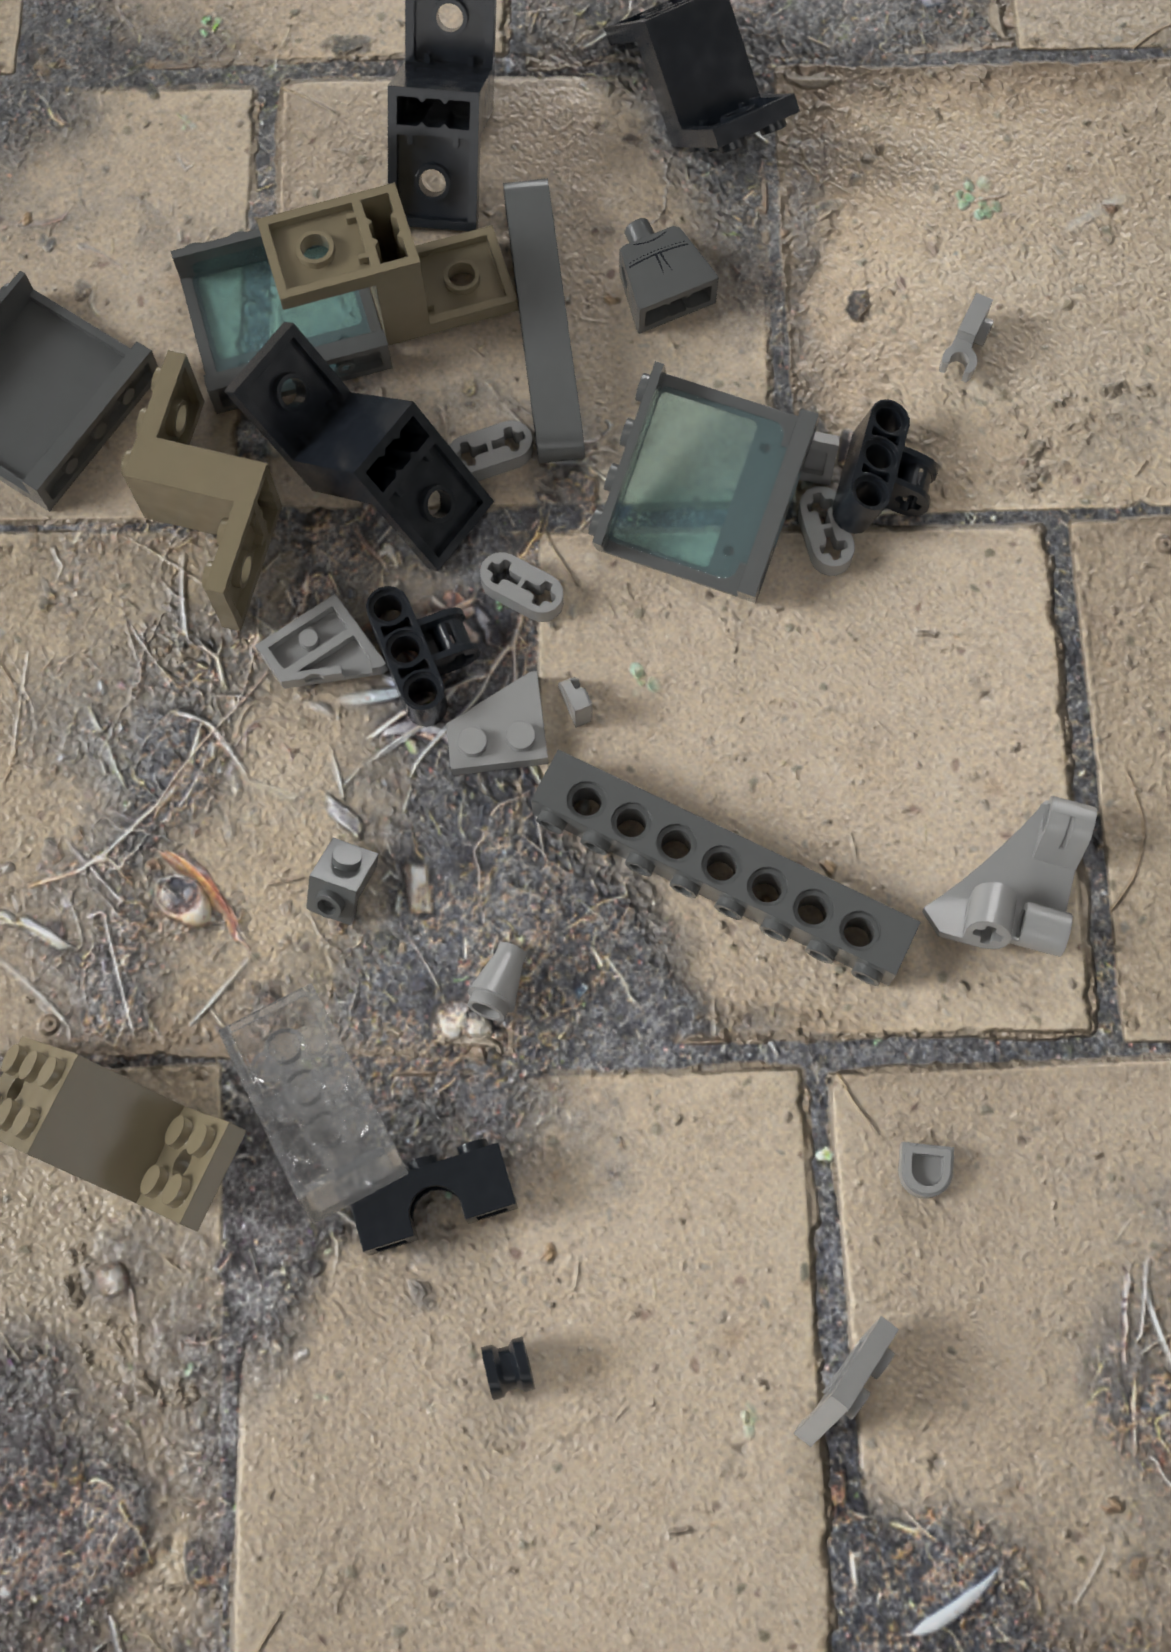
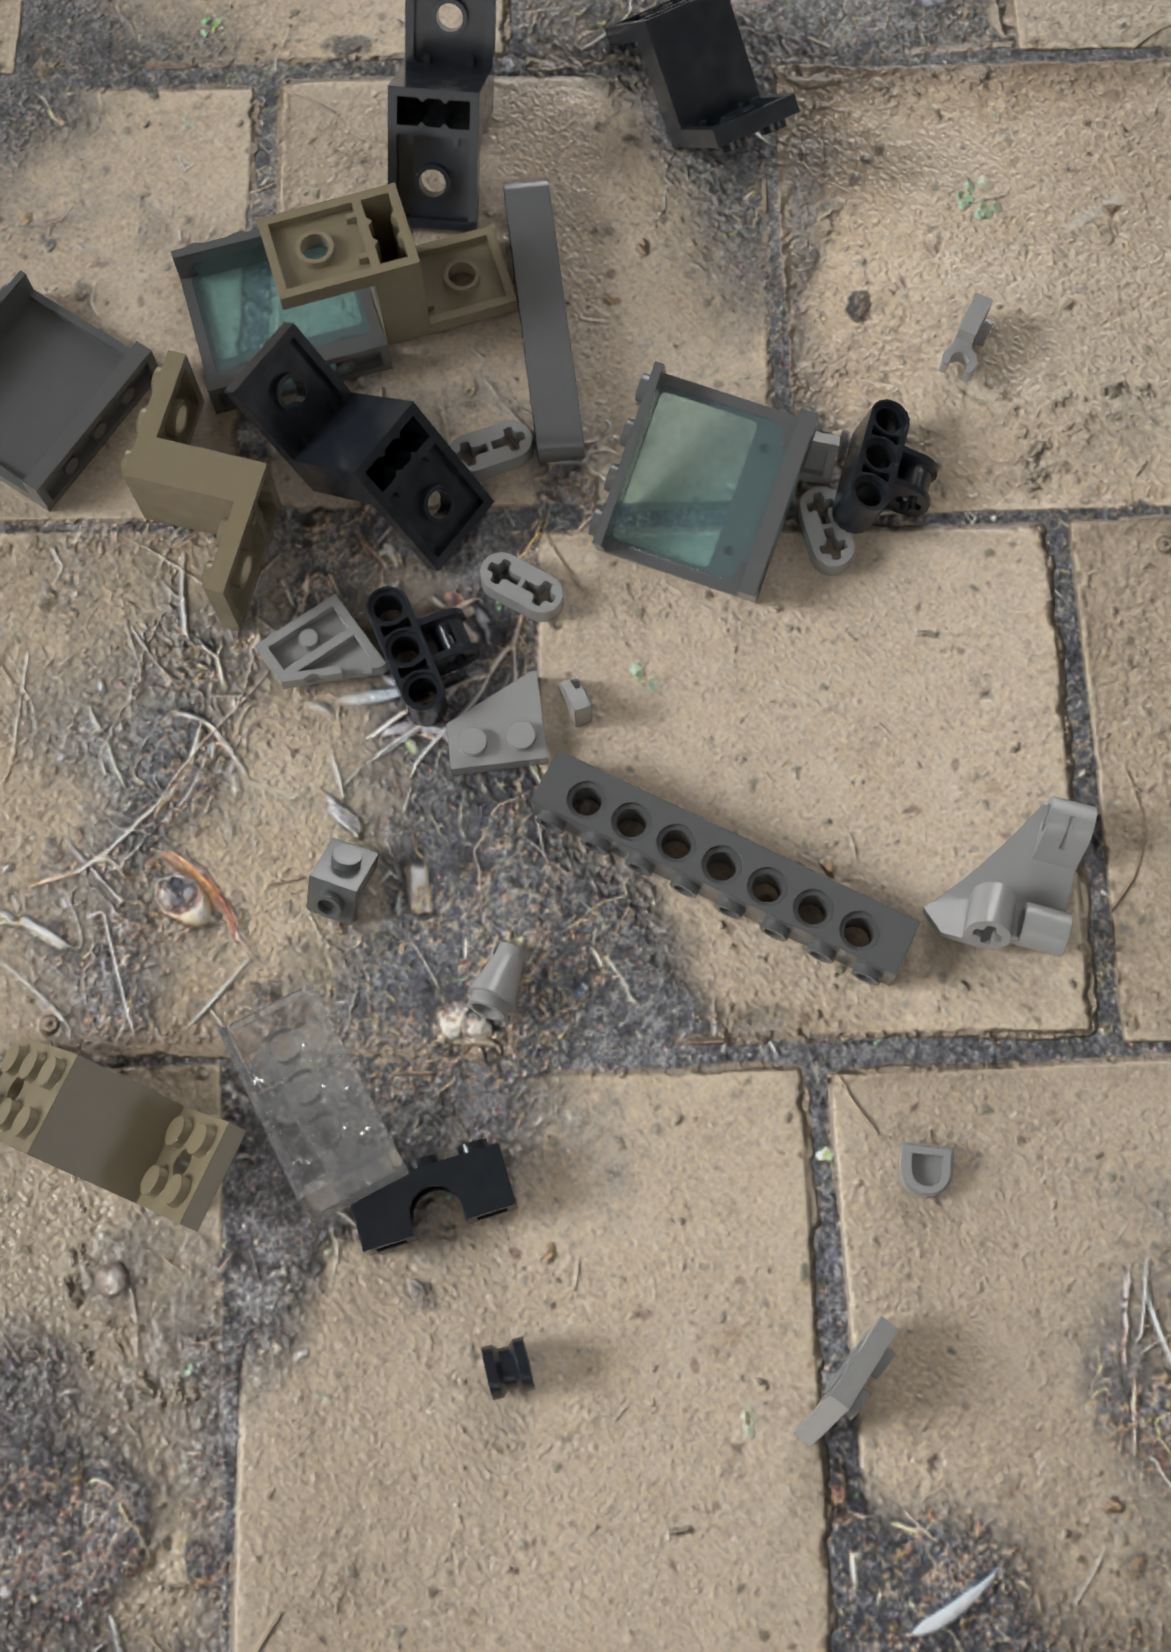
dark grey torso [619,218,719,334] -> none

